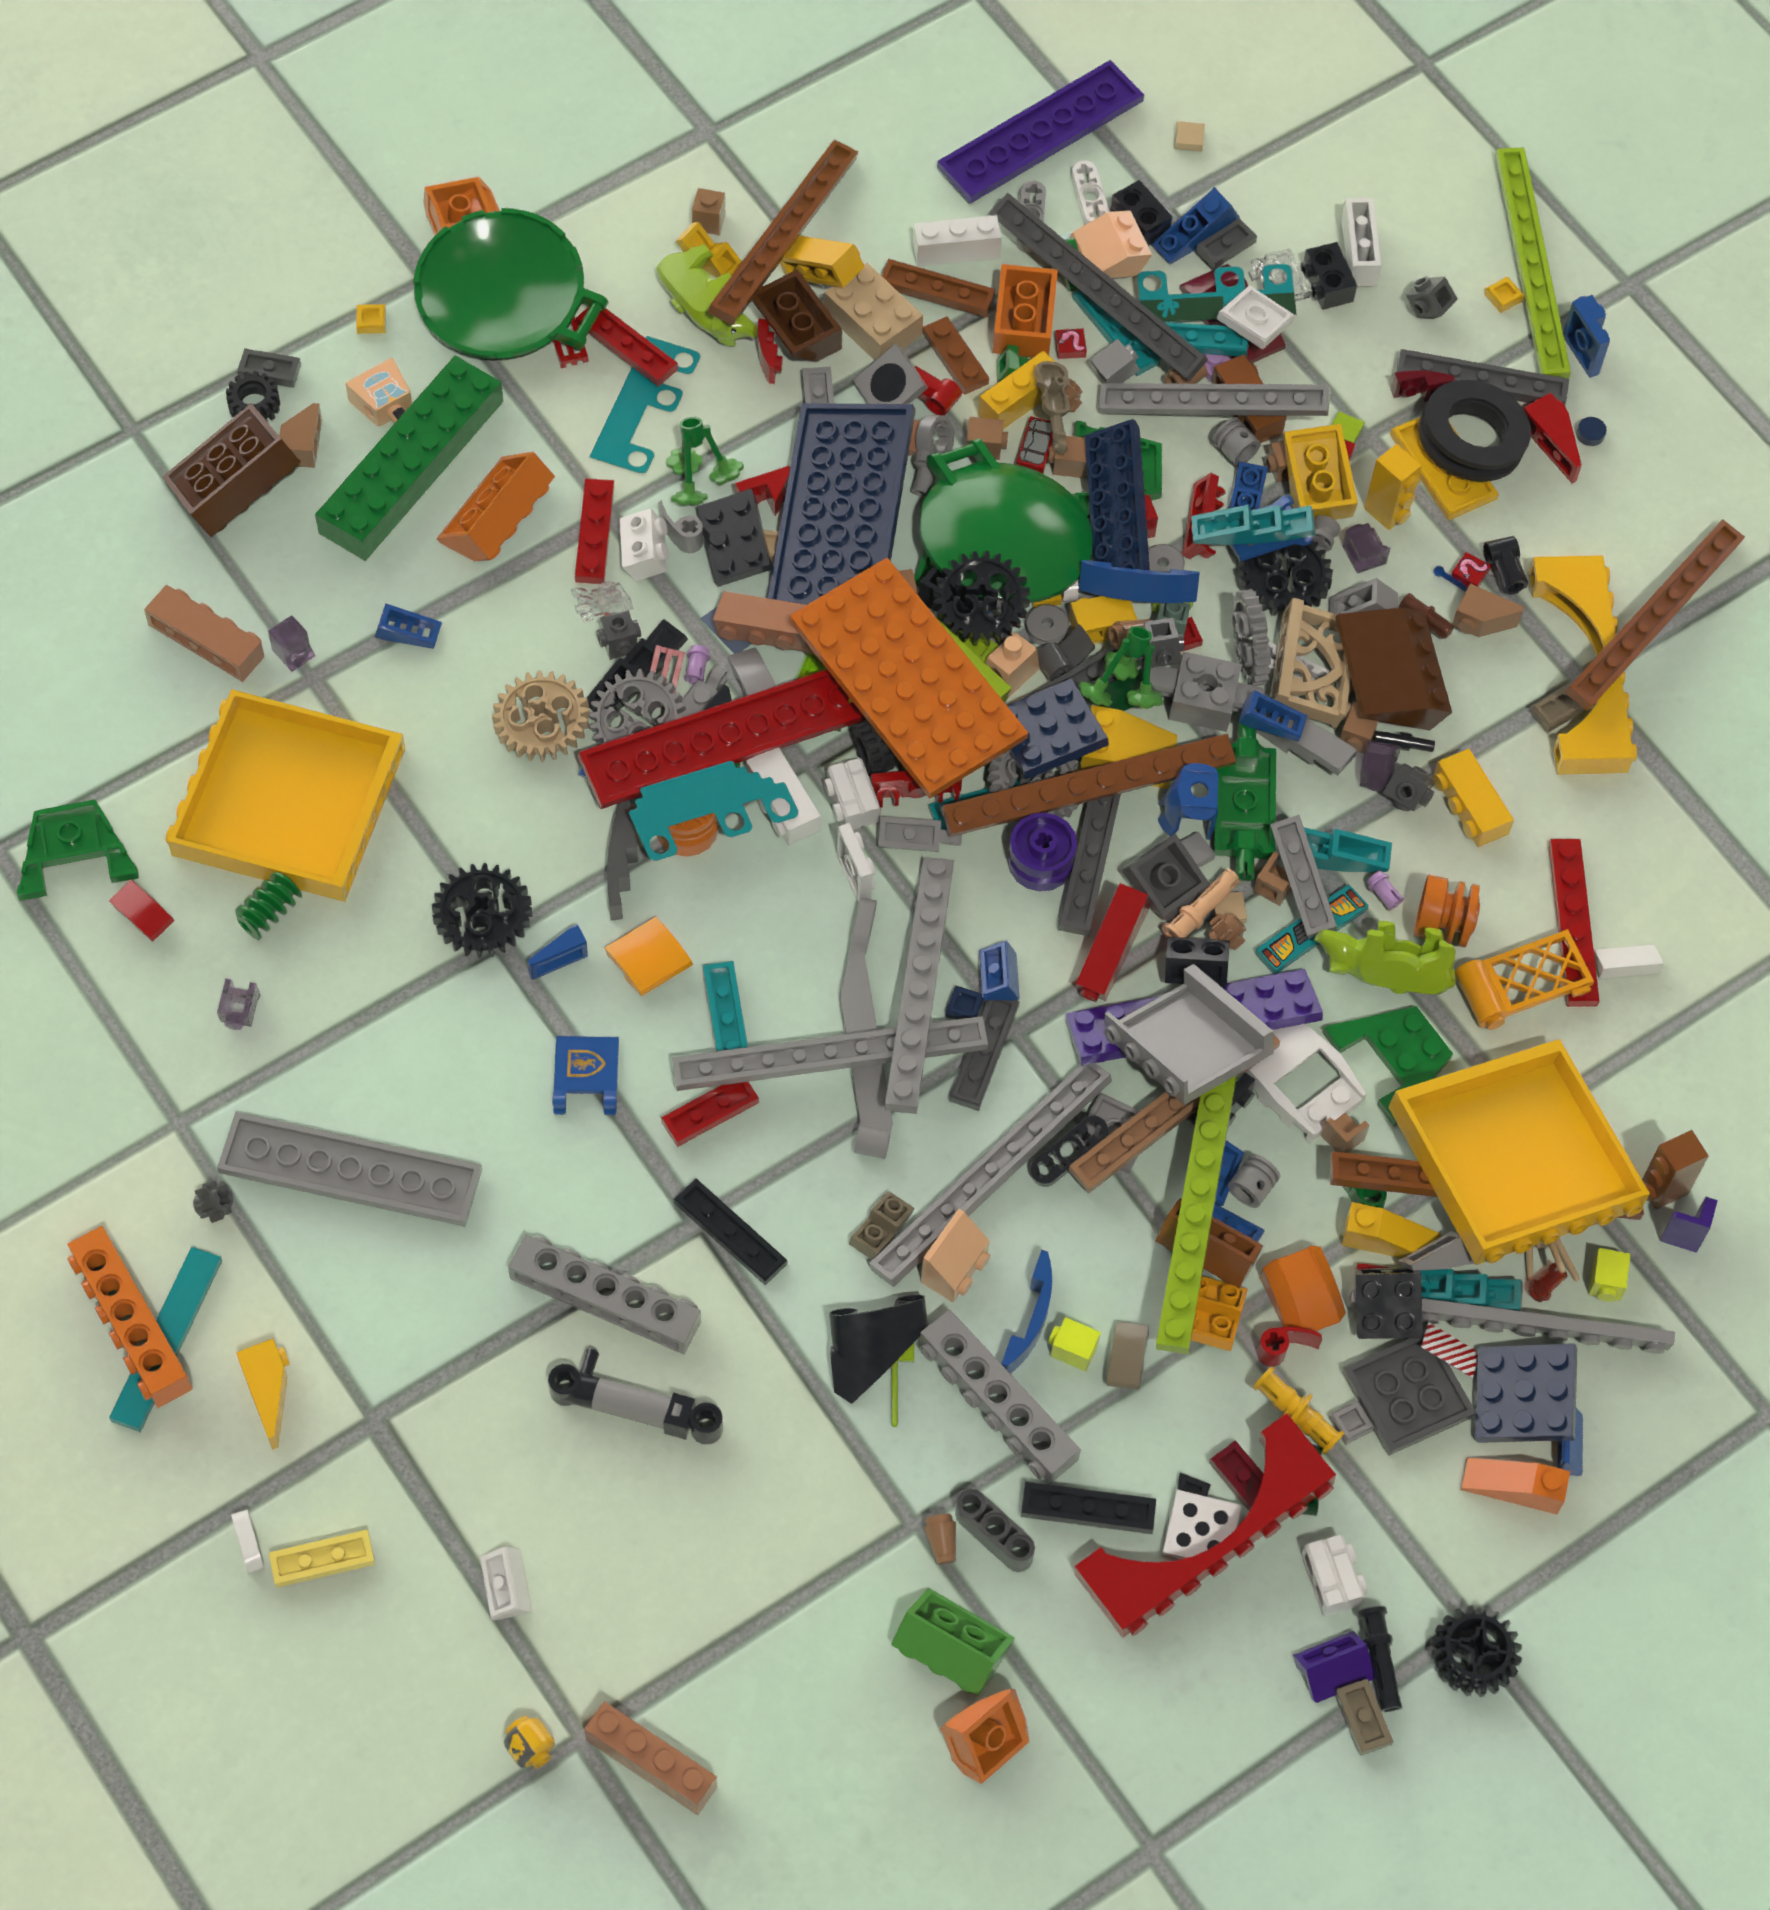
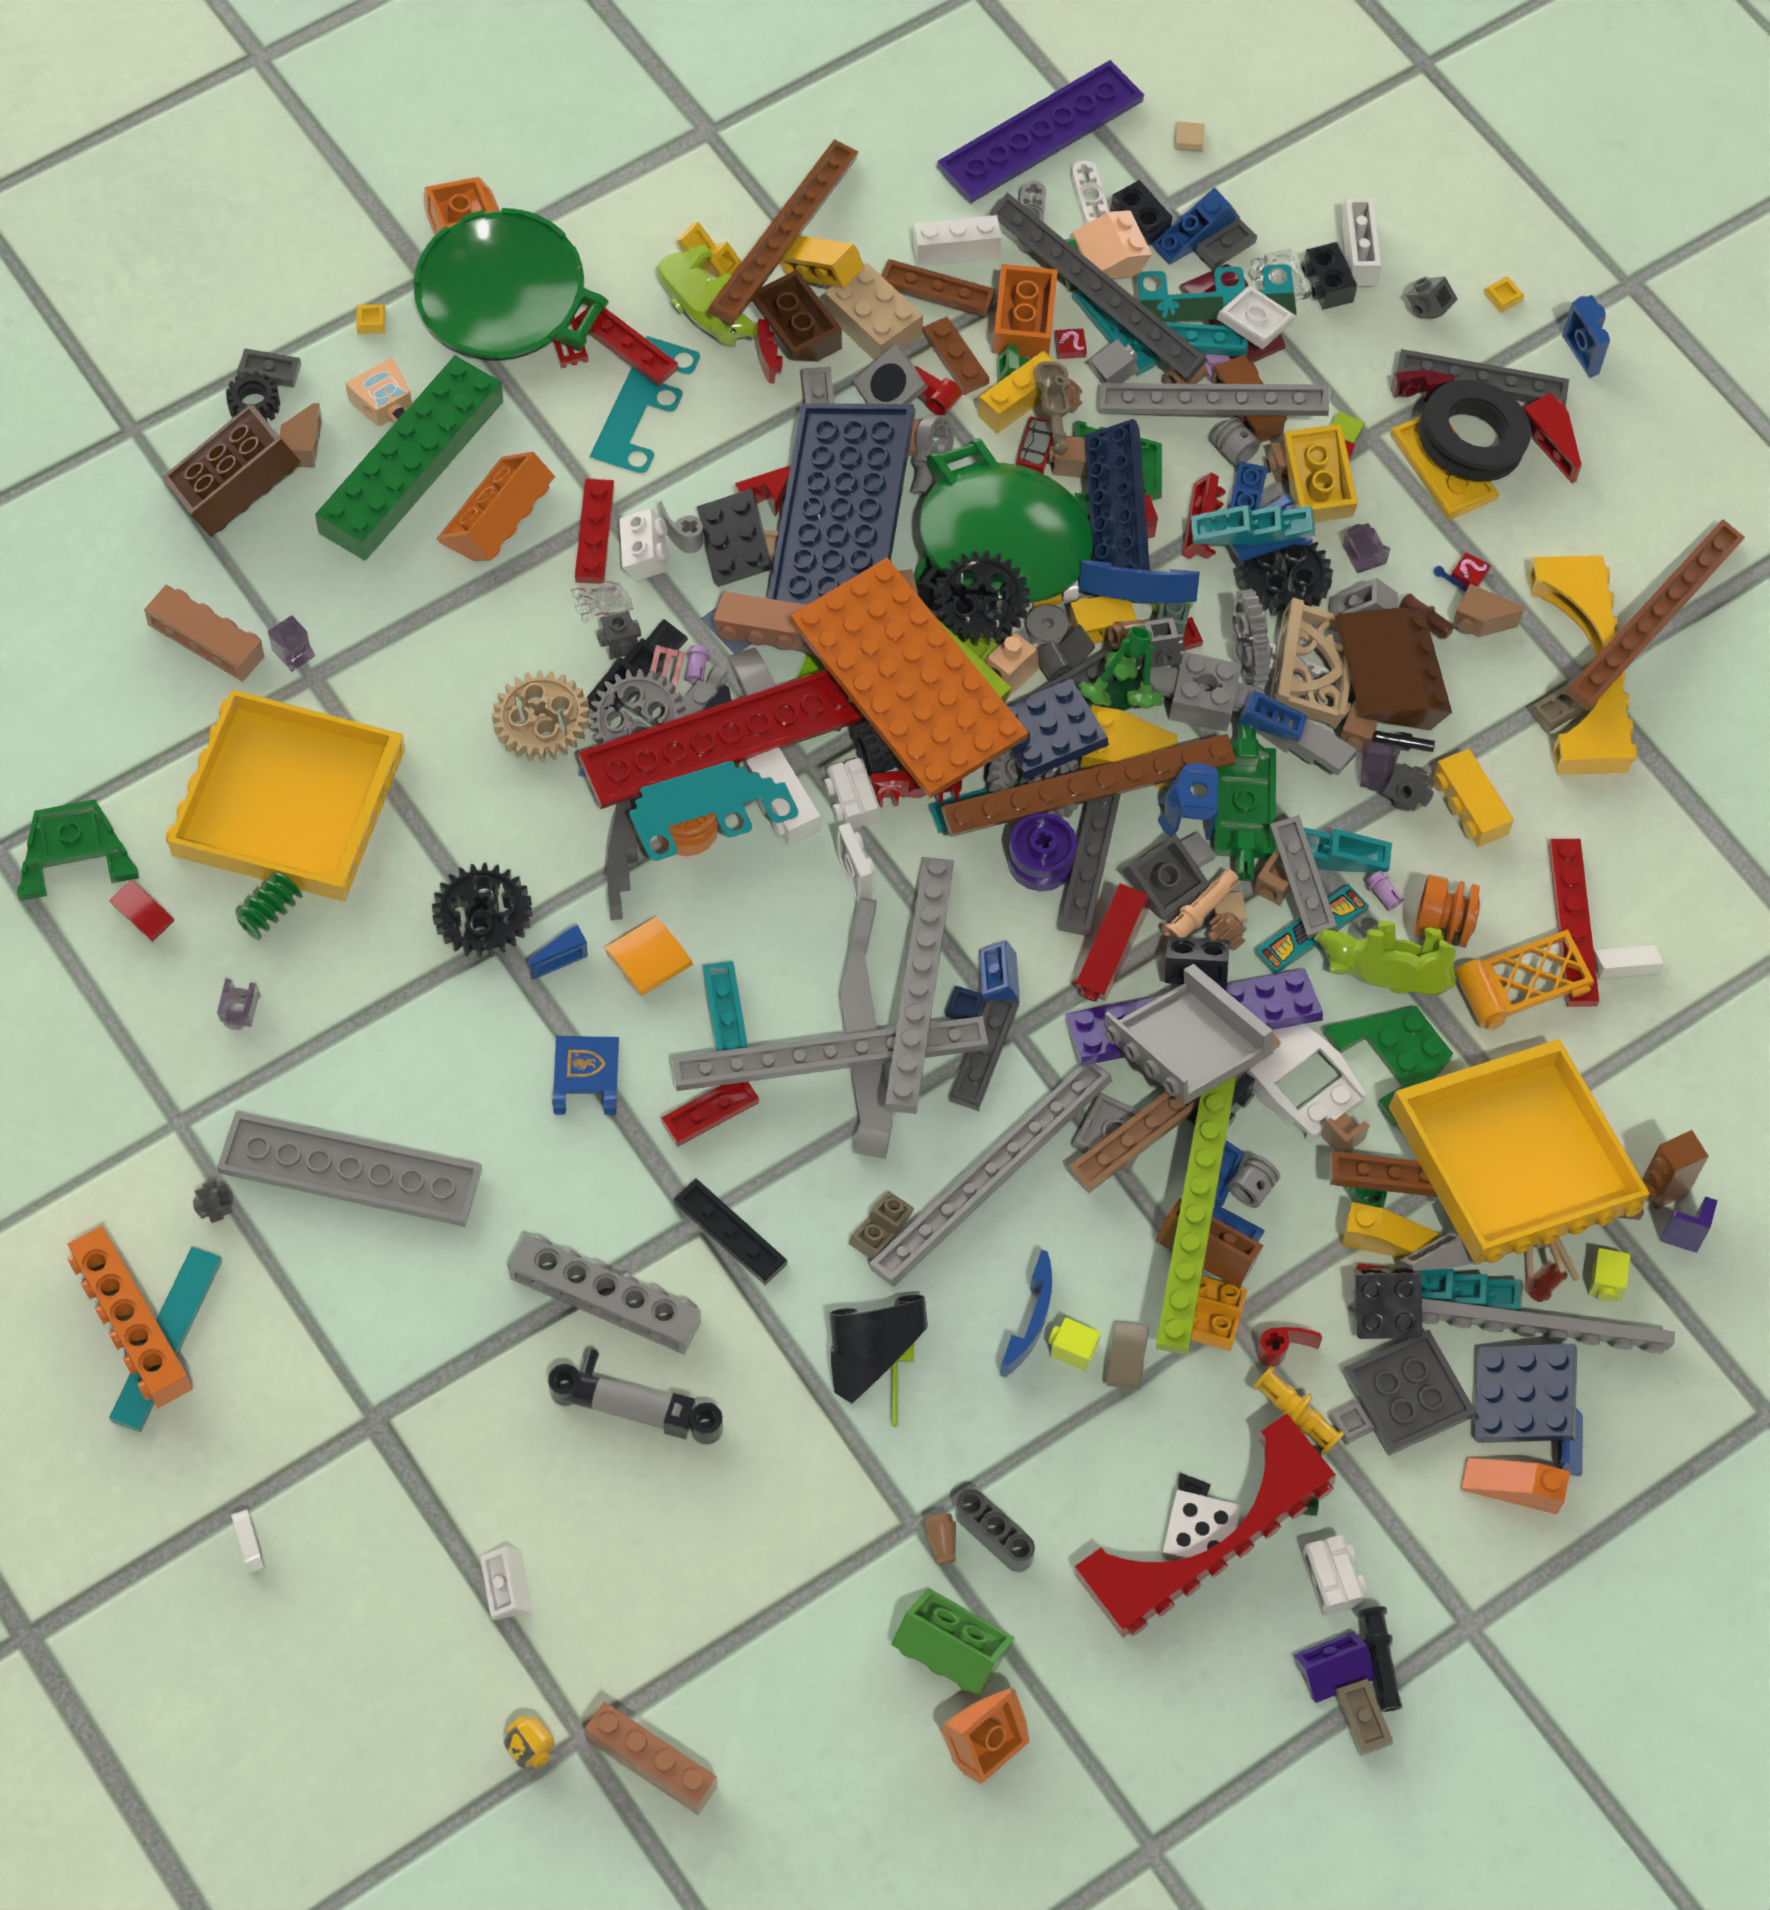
yellow slope [236,1338,290,1450] -> none
light yellow plate [269,1530,375,1588] -> none
blue slope [375,603,442,649] -> none
bright green plant [666,417,744,505] -> none
medium nougat brick [692,188,726,236] -> none
light grey plate [878,816,962,852] -> none
light grey brick [919,1309,1081,1485] -> none
light nougat slope [921,1209,991,1302] -> none
medium nougat brick [966,417,1008,460] -> none
black plate [1021,1482,1156,1534] -> none
black beam [1031,1116,1108,1187] -> none
light grey piece [1148,544,1185,572] -> none
dark red plate [1209,1440,1264,1511] -> none
orange slope [1259,1246,1346,1331] -> none
light grey wheel [1311,515,1341,552] -> none
yellow brick [1364,443,1422,530] -> none
sticker [1421,1322,1478,1378] -> none
black gear [1430,1605,1522,1697] -> none
black piece [1483,536,1528,595] -> none
lime plate [1496,147,1571,379] -> none
dark blue tile [1576,417,1607,446] -> none

